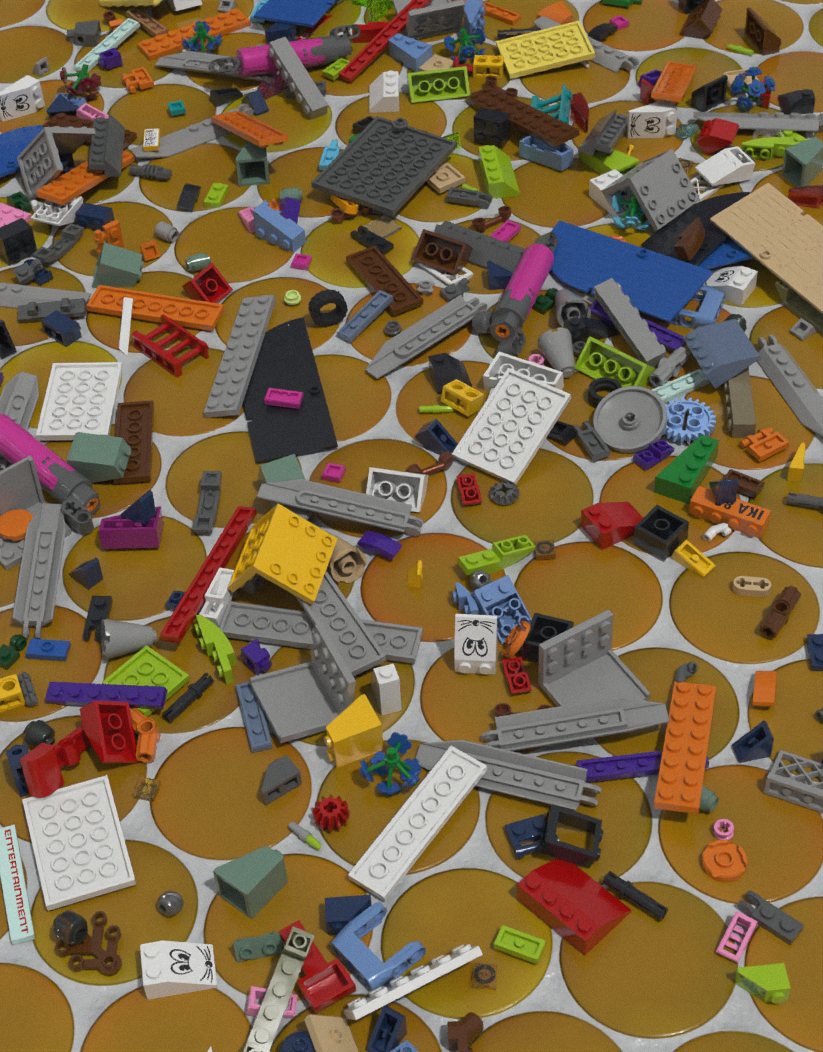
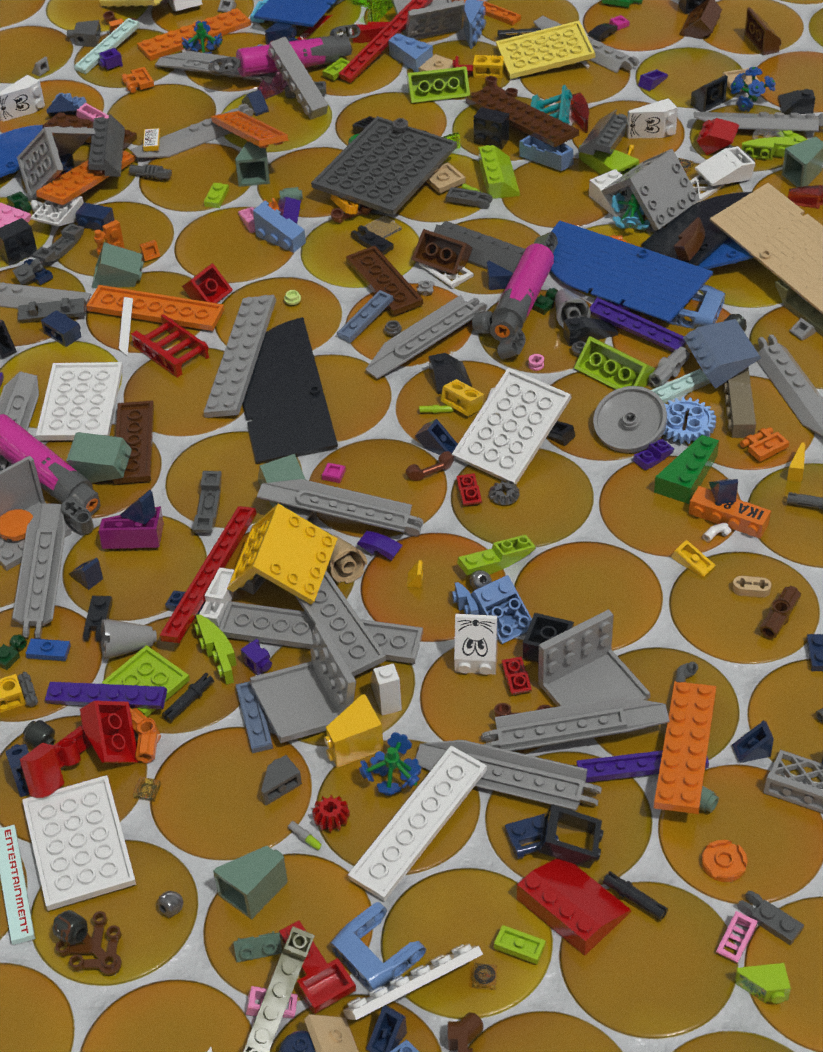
dark red plant [60,64,101,100] -> none
medium nougat plate [126,6,168,37] -> none
white slope [140,940,218,1000] -> none
light grey brick [155,221,179,242] -> none
teal plate [168,100,186,116] -> none
black slope [177,183,201,212] -> none
sand green brick [185,252,211,272] -> none
black slope [209,87,243,107] -> none
dark pink plate [264,388,304,409] -> none
dark pink tile [291,254,312,270] -> none
black tyre [308,289,348,327] -> none
medium azure hinge [319,139,341,170] -> none
dark blue slope [325,894,372,935] -> none
white slope [366,467,429,512] -> none
white slope [369,71,399,113] -> none
dark grey plate [440,278,470,302] -> none
blue plant [444,28,486,64] -> none
copper bar [472,206,511,231] -> none
white wedge [483,352,564,391] -> none
dark pink plate [490,220,521,242] -> none
orange tile [501,620,531,658] -> none
pearl gold tile [534,540,556,560] -> none
orange slope [537,1,573,25] -> none
light grey cone [538,327,575,378] -> none
dark grey hinge [573,421,610,461] -> none
red slope [581,502,643,550] -> none
black tyre [588,377,622,408] -> none
light grey brick [594,278,667,367] -> none
black brick [633,505,689,560] -> none
red slope [640,78,658,105] -> none
orange plate [651,61,697,104] -> none
clear light blue cone [676,124,699,140] -> none
white slope [698,266,758,306] -> none
bright pink bush [714,819,734,840] -> none
reddish brown plate [722,469,765,498] -> none
lime piece [726,44,754,56] -> none
orange slope [753,671,777,707] -> none
red slope [760,78,771,109] -> none

